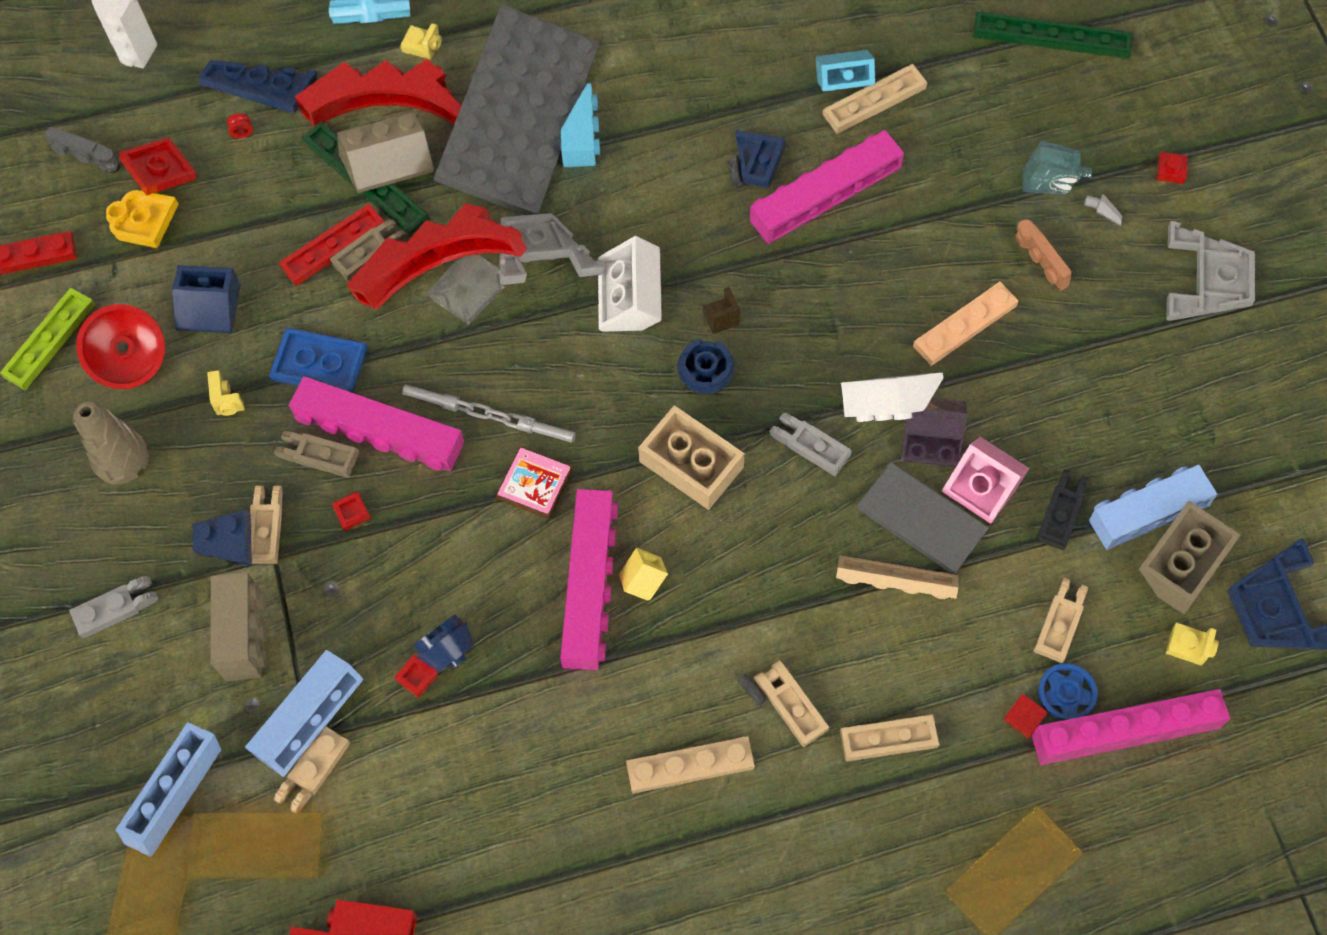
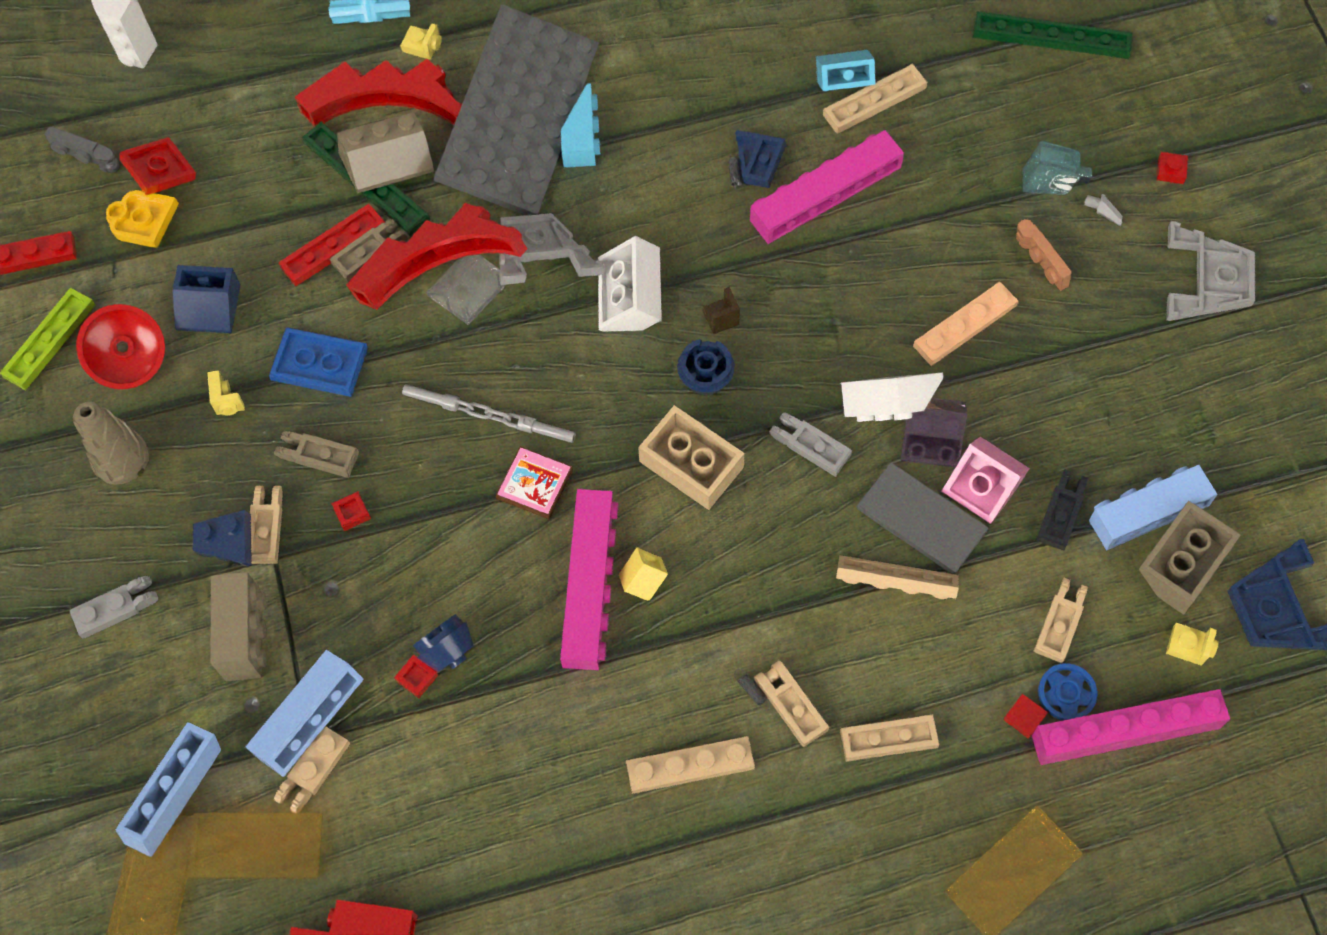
dark blue wing [198,60,318,114] -> none
red bush [226,113,253,139] -> none
dark pink brick [289,376,464,472] -> none

